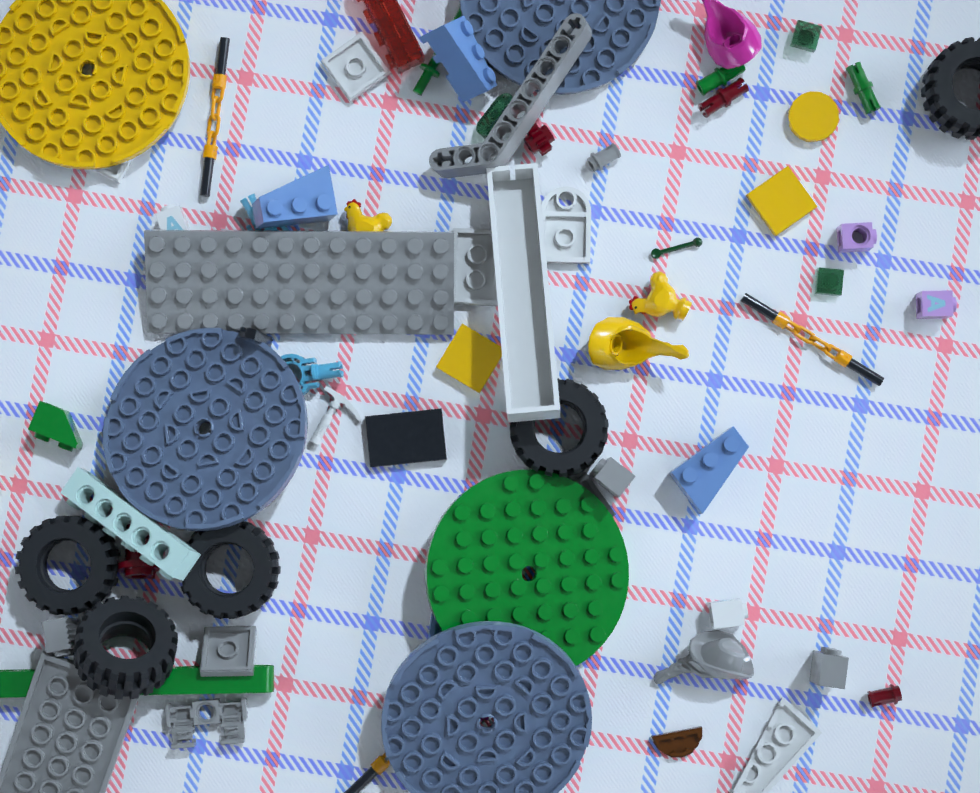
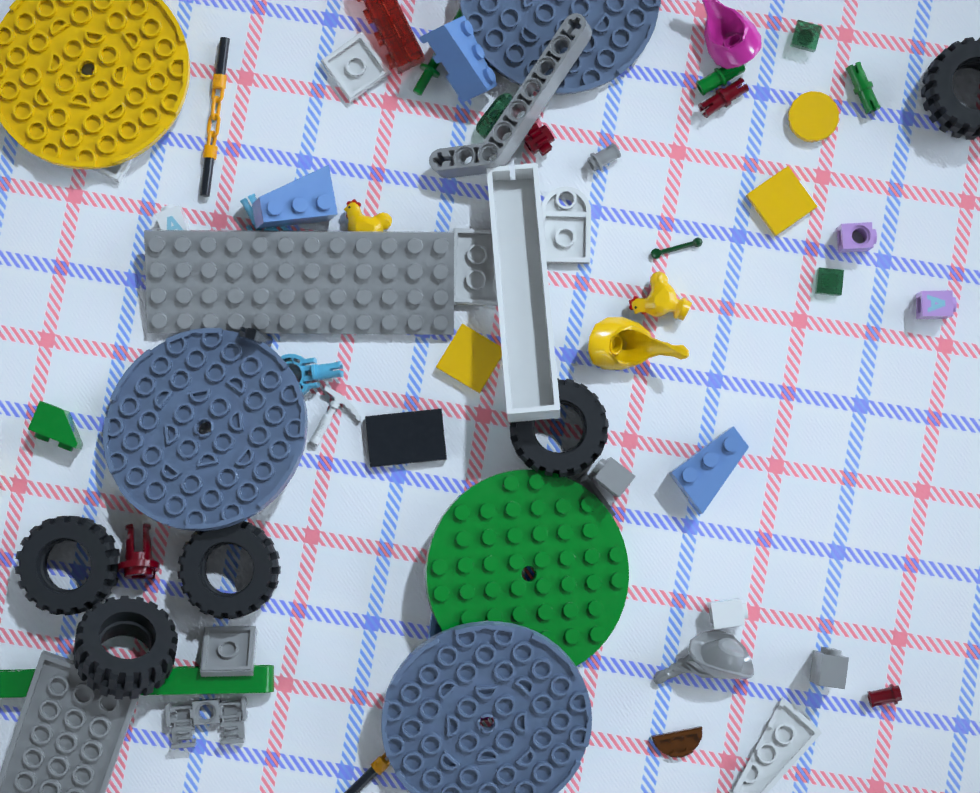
light grey brick [41,617,79,657] -> none
light aqua brick [60,467,201,581] -> none
piece [741,293,884,386] -> none

